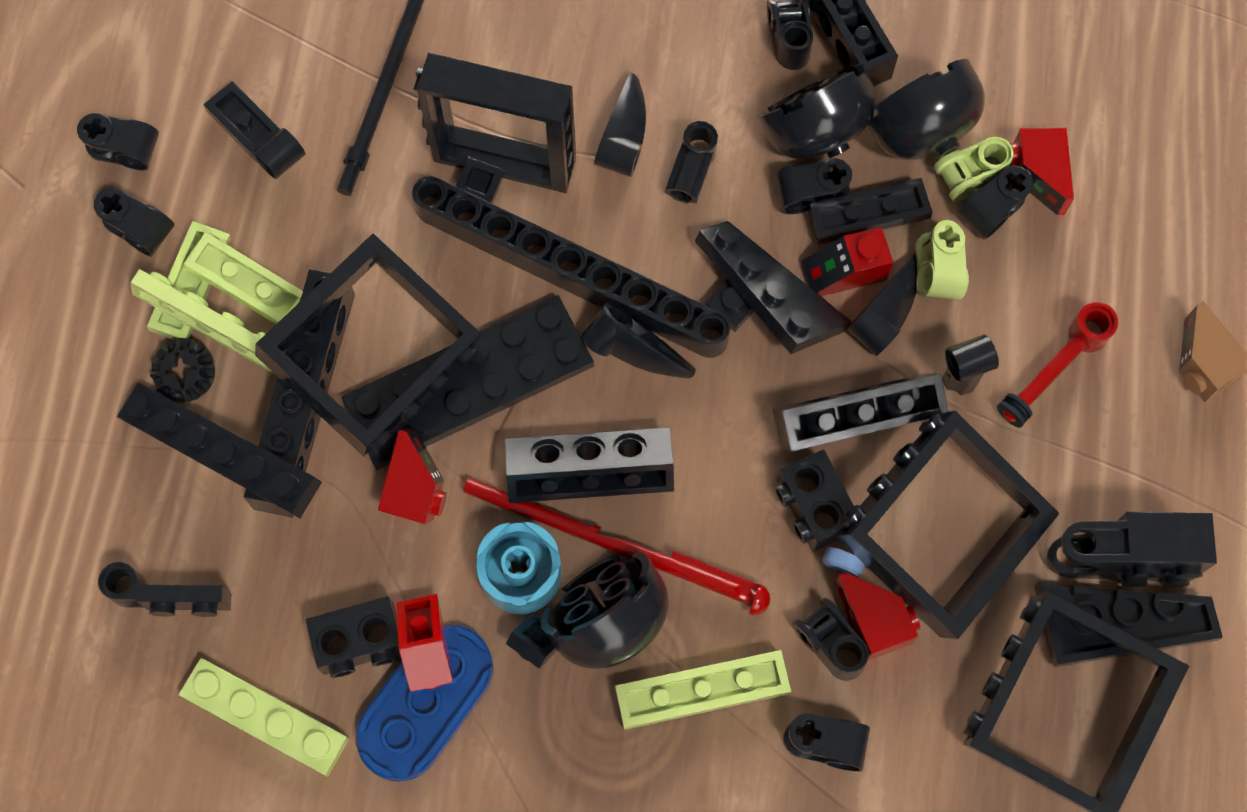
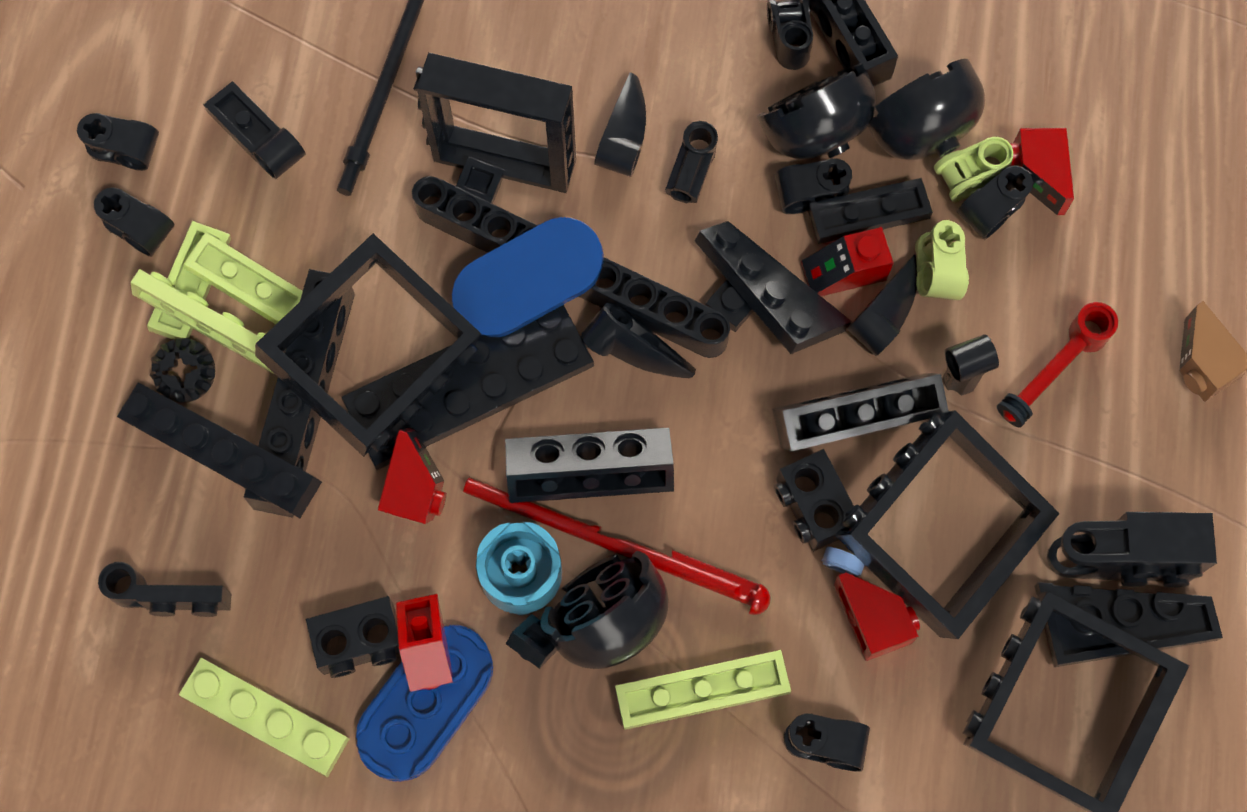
black piece [792,597,869,681] -> none
none -> blue tile [452,217,604,337]

